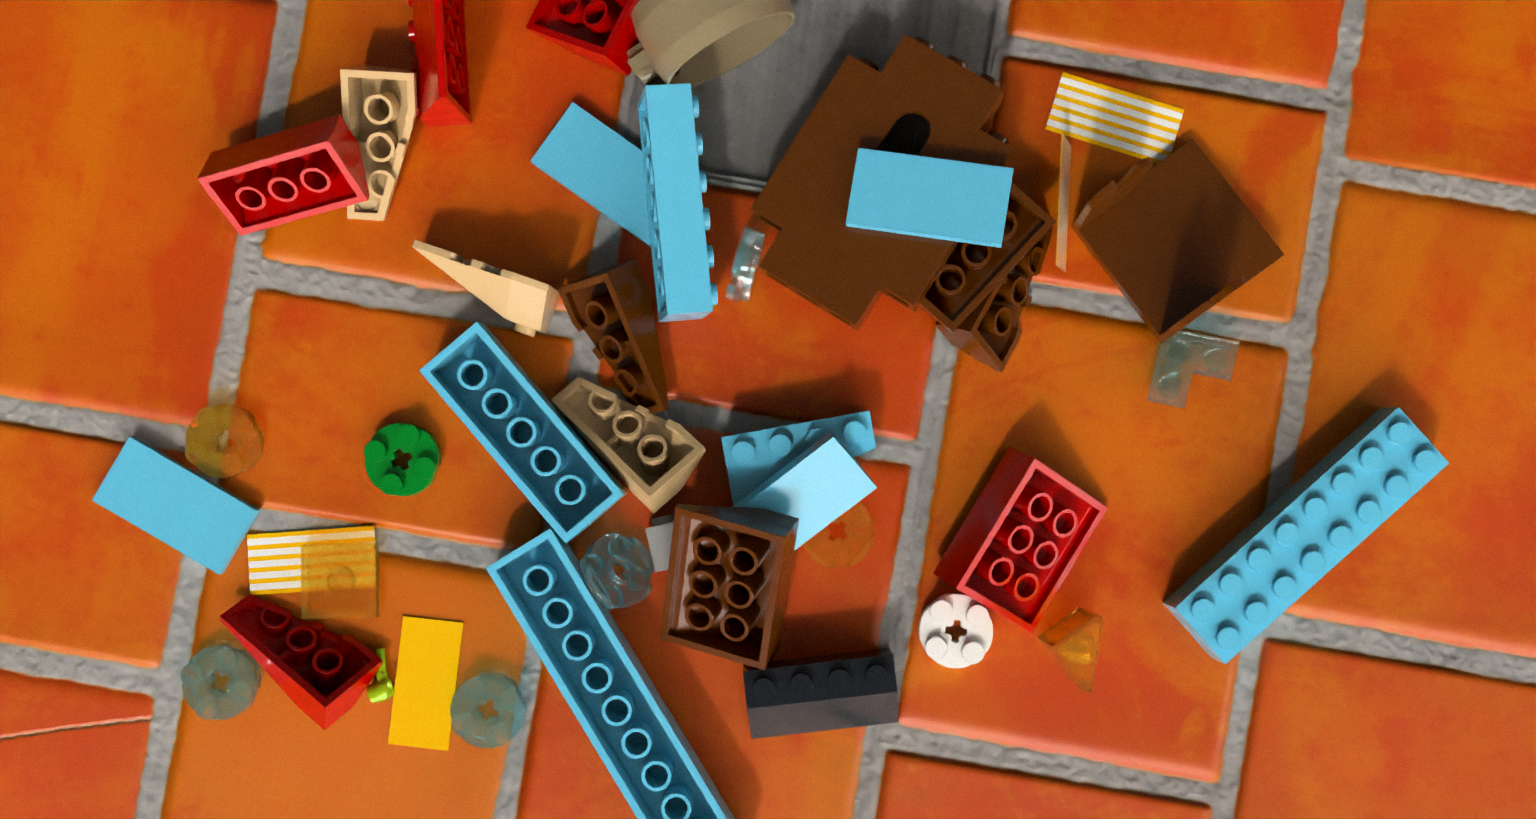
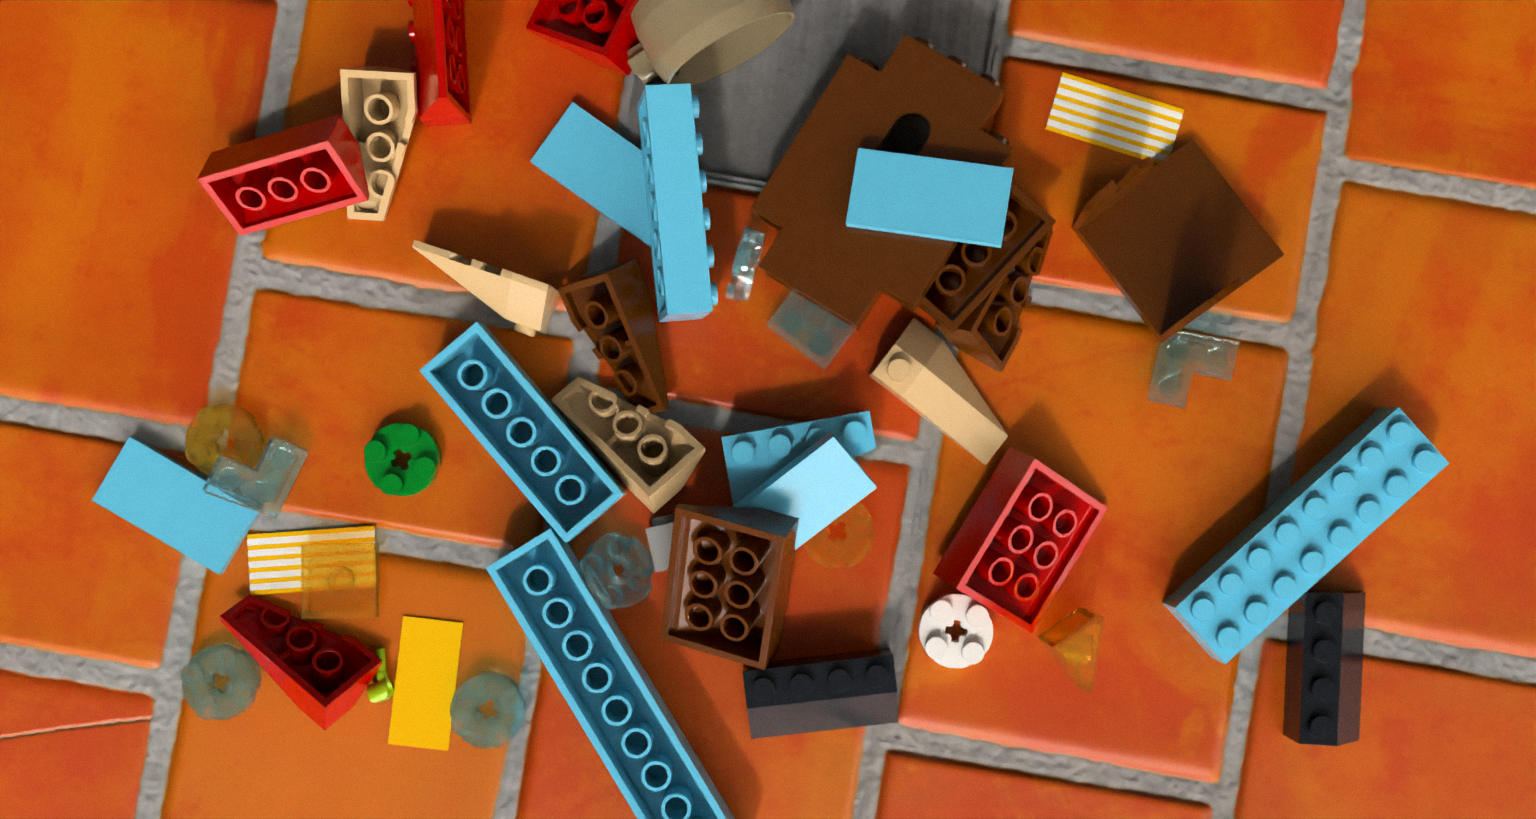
sticker [1055,133,1072,273] -> none
none -> clear light blue plate [203,435,309,518]
none -> clear light blue plate [766,291,855,370]
none -> tan wedge [869,318,1008,465]
none -> black slope [1283,589,1366,746]

